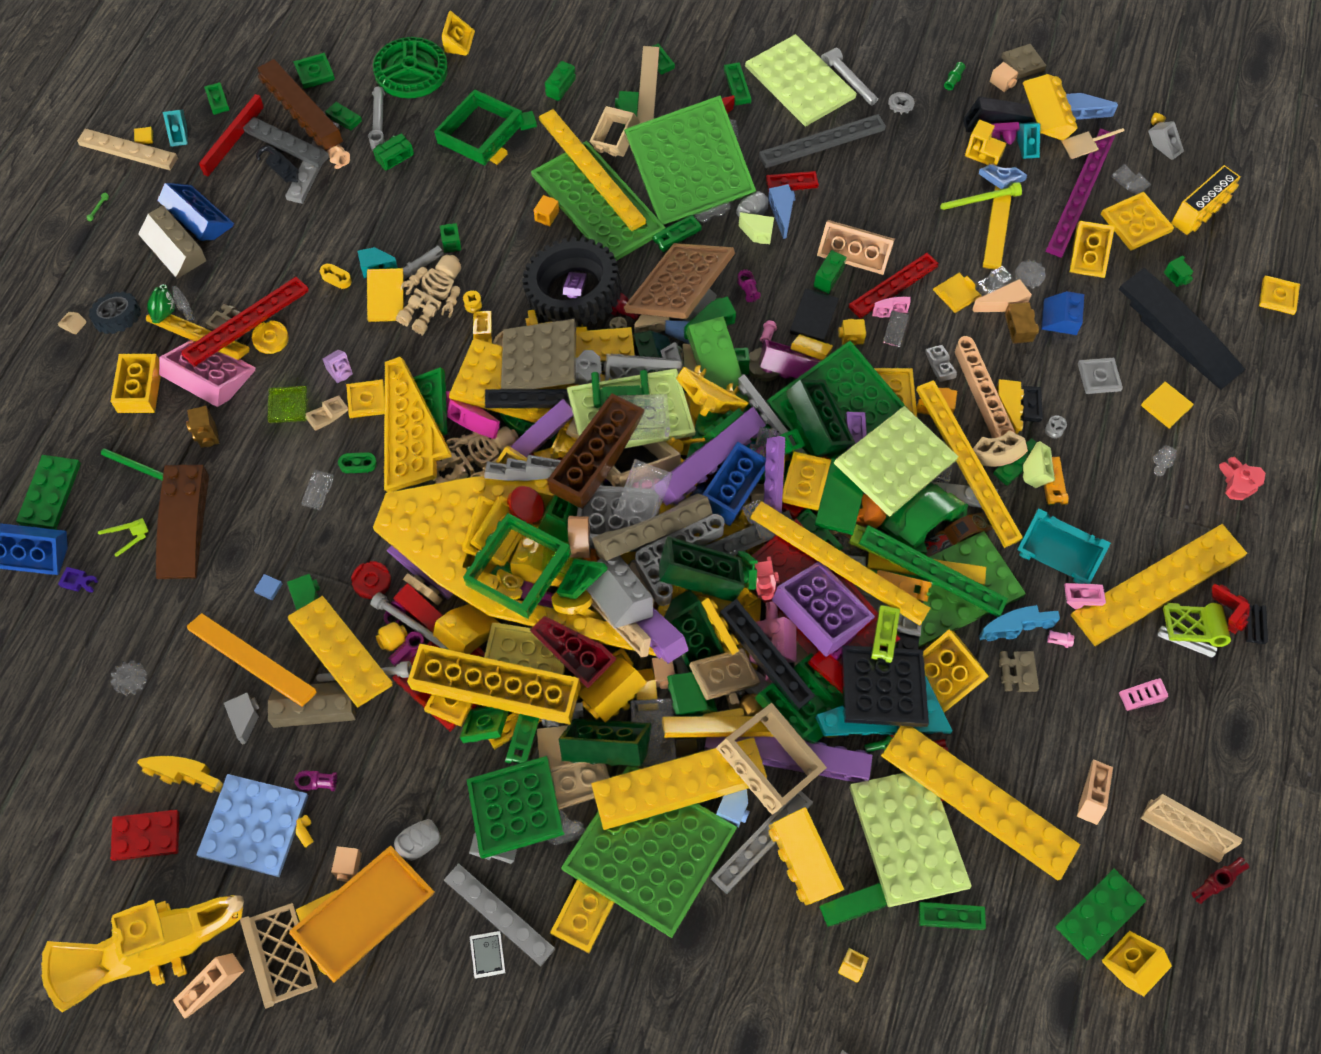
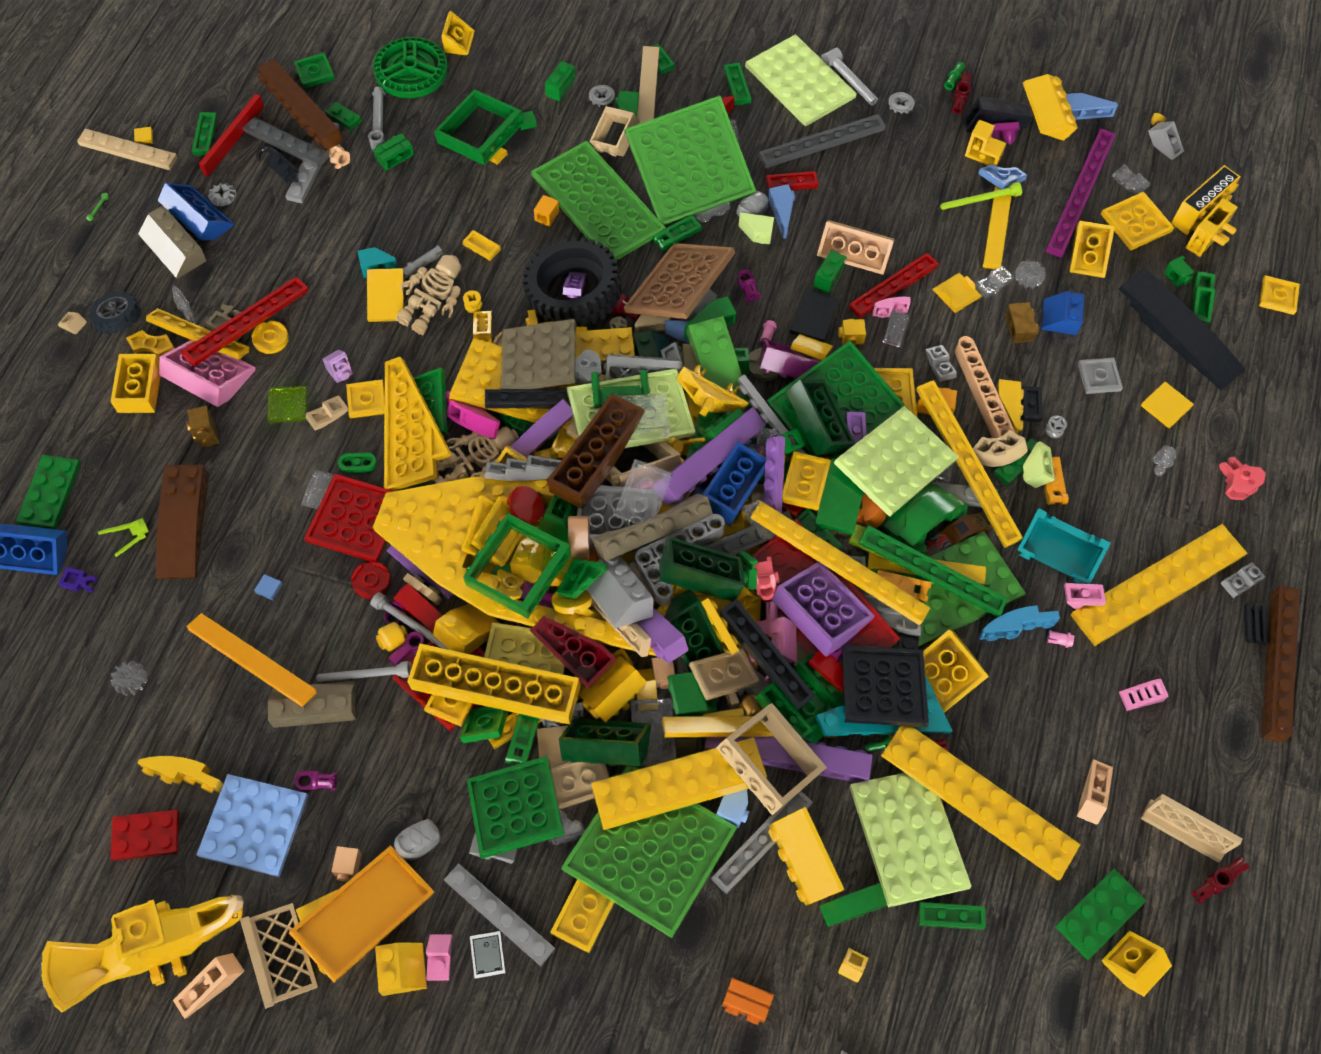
green bar [101,448,163,480] -> none
green hat [147,284,175,323] -> none
teal slope [163,109,188,147] -> none
green plate [204,82,229,115] -> none
light grey slope [224,693,259,745] -> none
green slope [287,574,320,610] -> none
yellow plate [288,596,392,708] -> none
yellow arm [296,815,314,847] -> none
yellow beam [320,264,352,289] -> none
green brick [440,223,461,253] -> none
yellow plate [539,109,646,231] -> none
lime plate [871,605,900,663] -> none
light nougat slope [972,279,1032,312] -> none
light nougat brick [990,62,1018,92] -> none
dark tan plate [999,651,1039,692] -> none
dark tan plate [1002,44,1047,79] -> none
teal slope [1017,122,1040,159] -> none
tan piece [1061,128,1124,159] -> none
axle [1157,626,1217,657] -> none
lime piece [1163,603,1231,647] -> none
red bracket [1212,584,1250,634] -> none
none -> yellow tile [126,330,175,359]
none -> green plate [192,112,218,156]
none -> light grey gear [208,183,236,206]
none -> red plate [304,474,394,562]
none -> yellow slope [375,943,427,996]
none -> bright pink slope [426,935,452,981]
none -> yellow tile [462,230,501,261]
none -> light grey gear [589,85,615,107]
none -> orange brick [722,978,774,1025]
none -> dark red pin [952,72,972,114]
none -> yellow piece [1186,198,1238,257]
none -> green slope [1191,271,1216,323]
none -> light grey slope [1220,562,1265,598]
none -> reddish brown brick [1262,585,1300,743]

